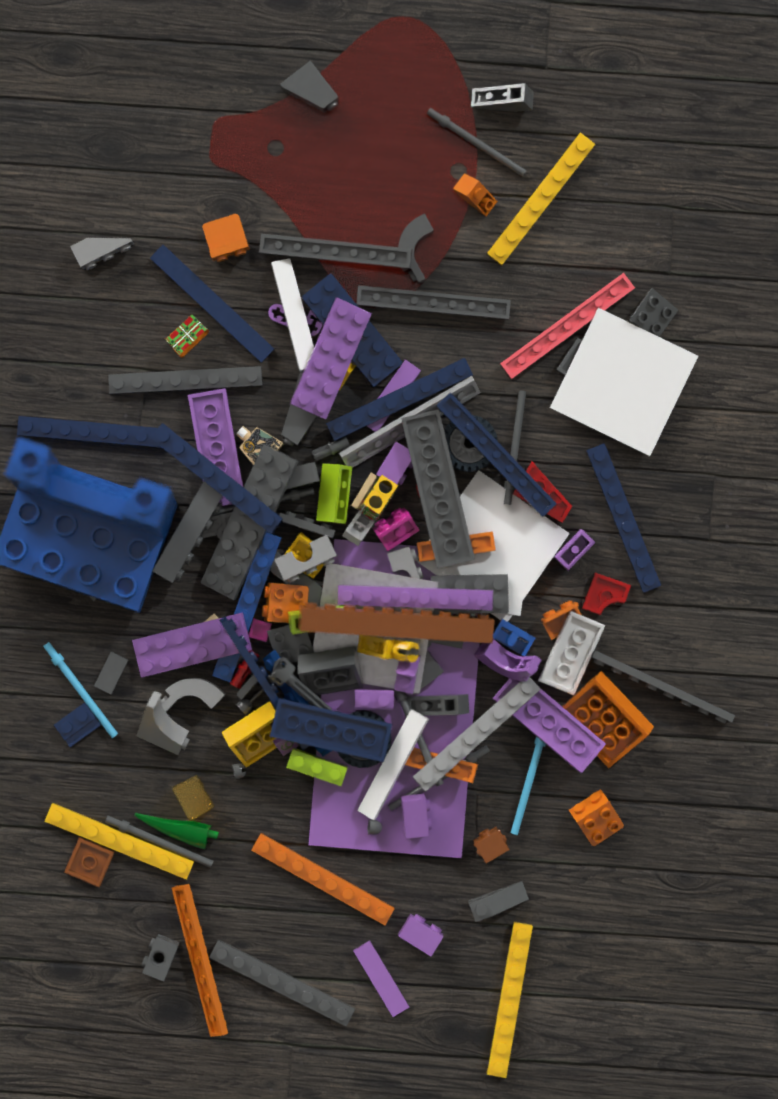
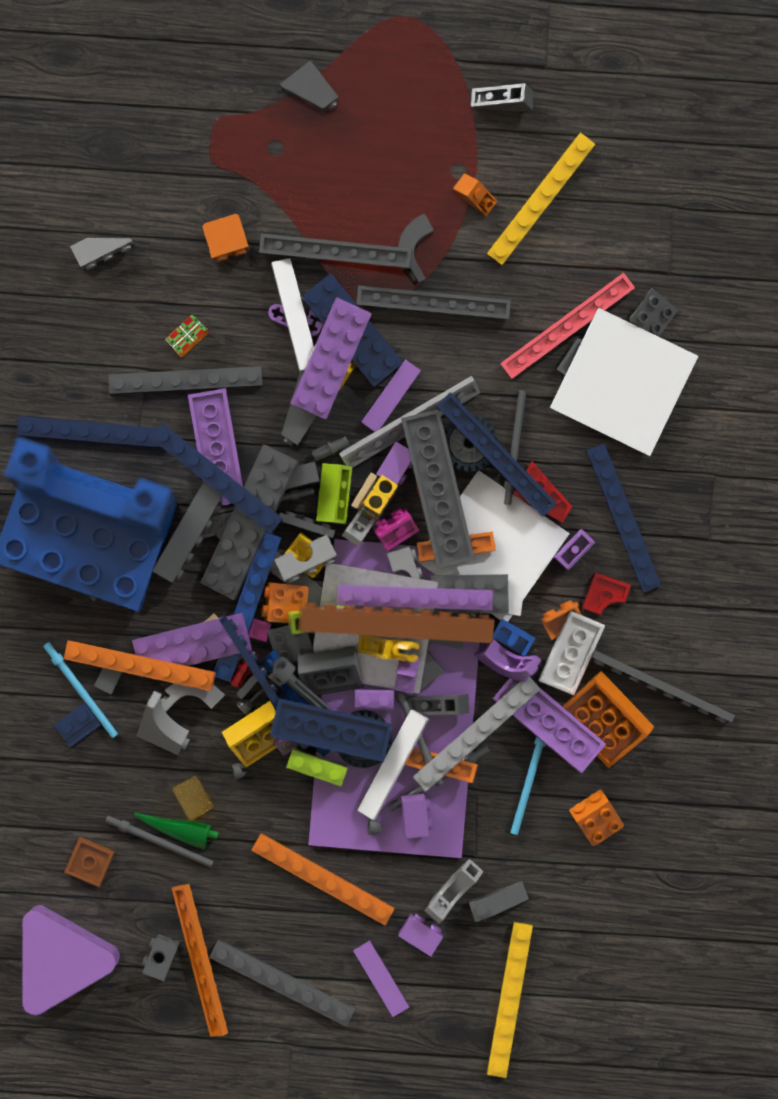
yellow plate [45,803,194,880] -> none
dark blue tile [150,245,275,363] -> none
torso [236,426,284,465] -> none
dark blue plate [326,358,473,441] -> none
dark grey bar [427,108,526,177] -> none
dark orange head [473,826,509,863] -> none
none -> medium lavender brick [23,905,120,1015]
none -> orange plate [64,640,216,691]
none -> light grey arch [425,859,484,924]

